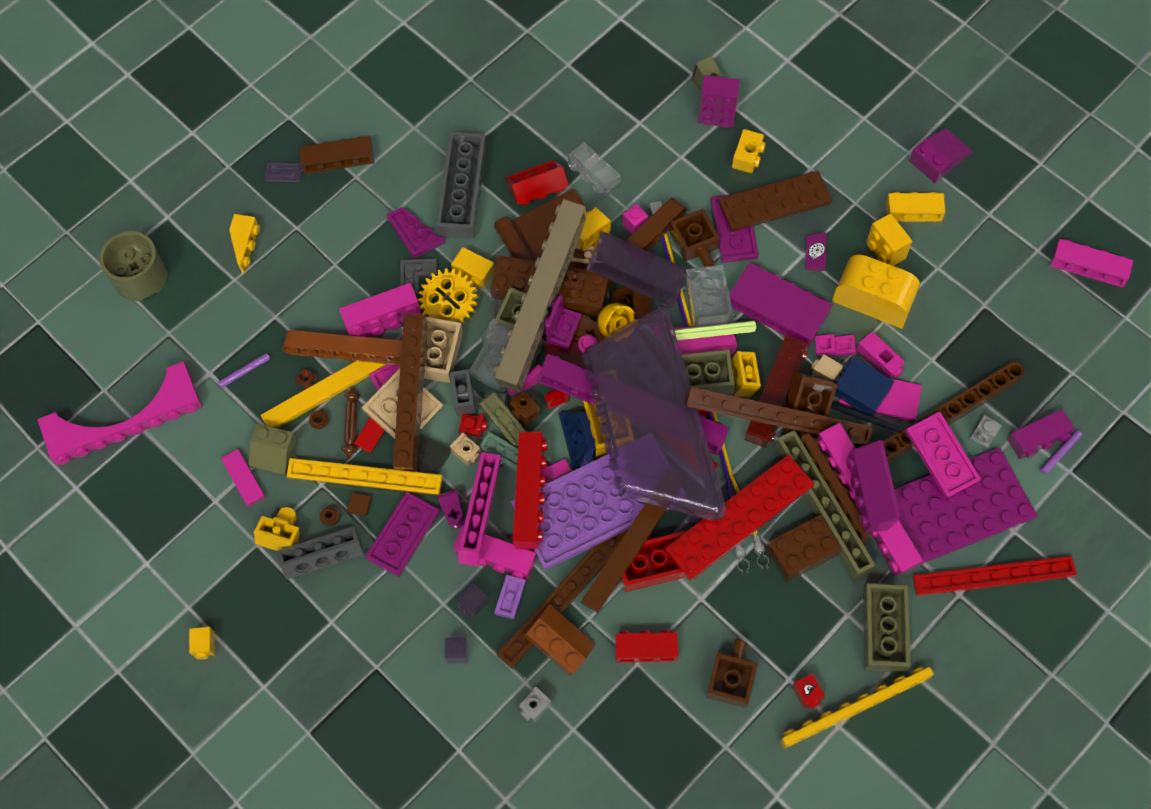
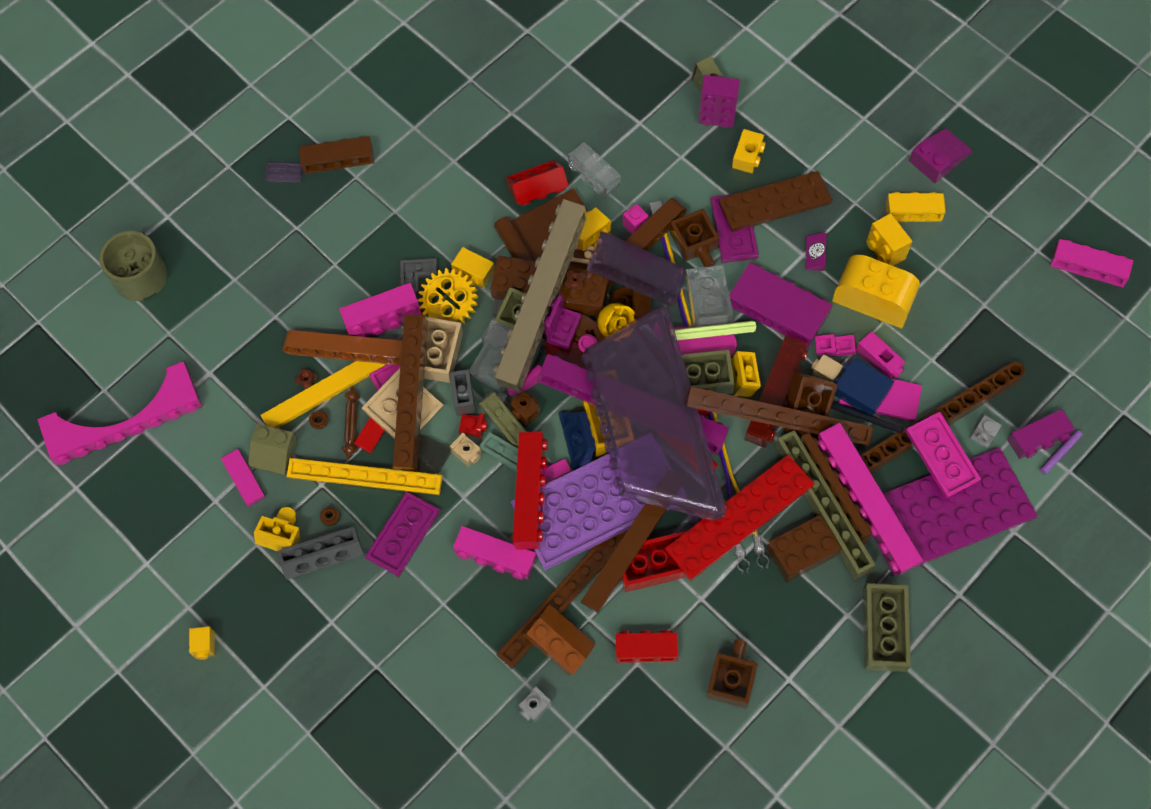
medium lavender bar [218,353,270,388] -> none
yellow slope [229,214,260,273] -> none
reddish brown tile [347,493,372,517] -> none
magenta wing [386,207,445,259] -> none
dark grey brick [436,132,487,239] -> none
magenta piece [437,489,465,529] -> none
clear purple brick [445,637,468,664] -> none
clear purple brick [456,583,489,619] -> none
dark pink brick [458,452,501,566] -> none
medium lavender plate [494,575,526,620] -> none
red bracket [544,390,569,410] -> none
yellow plate [780,667,934,749] -> none
red brick [792,674,825,709] -> none
magenta slope [846,440,901,533] -> none
red tile [912,556,1077,596] -> none

